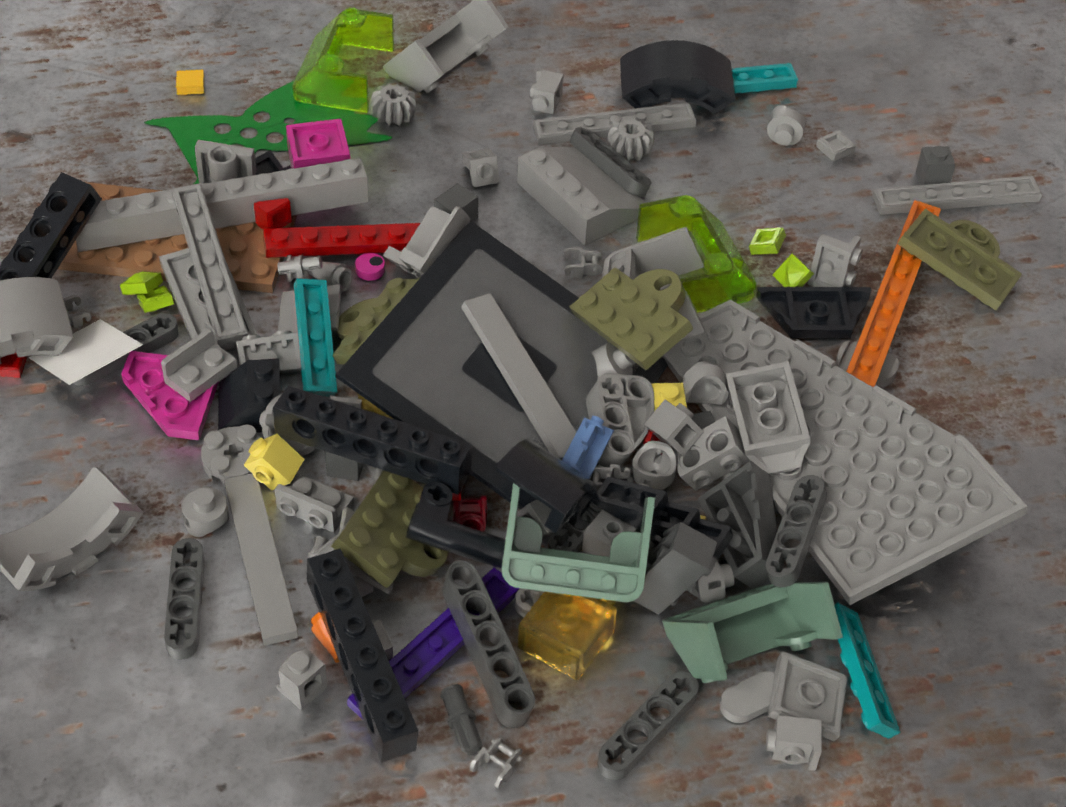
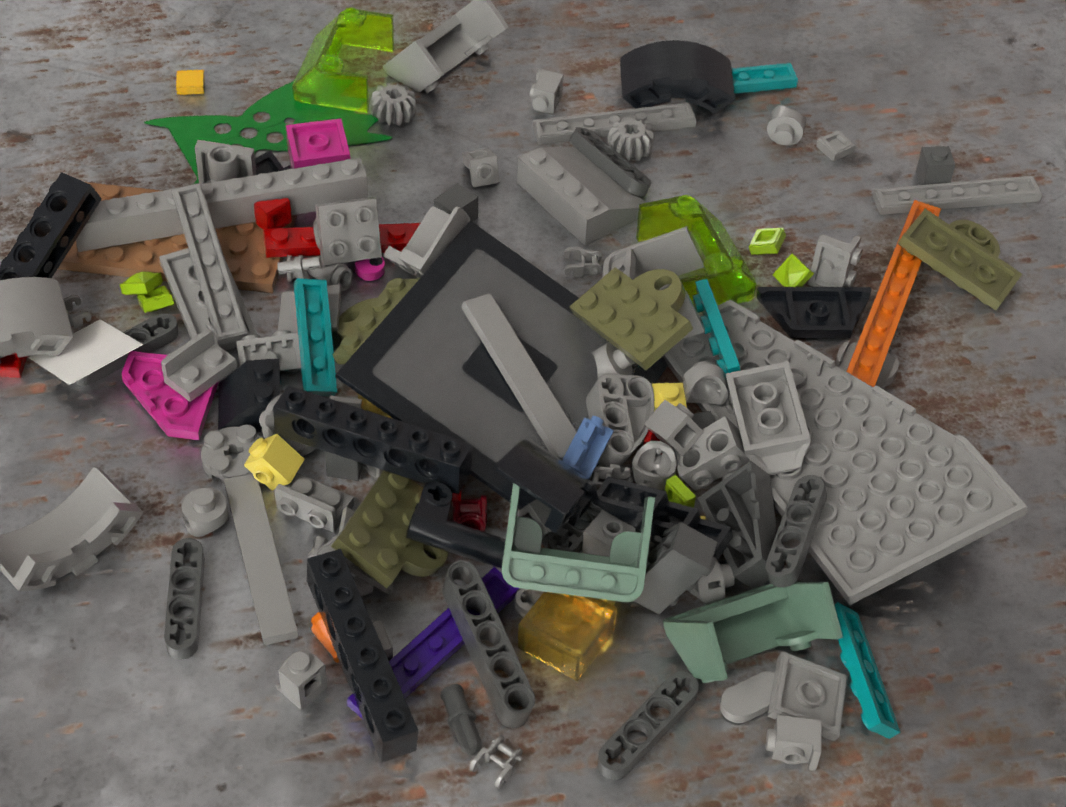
none -> light grey plate [313,197,382,265]
none -> lime tile [665,475,696,508]
none -> teal plate [692,279,741,377]

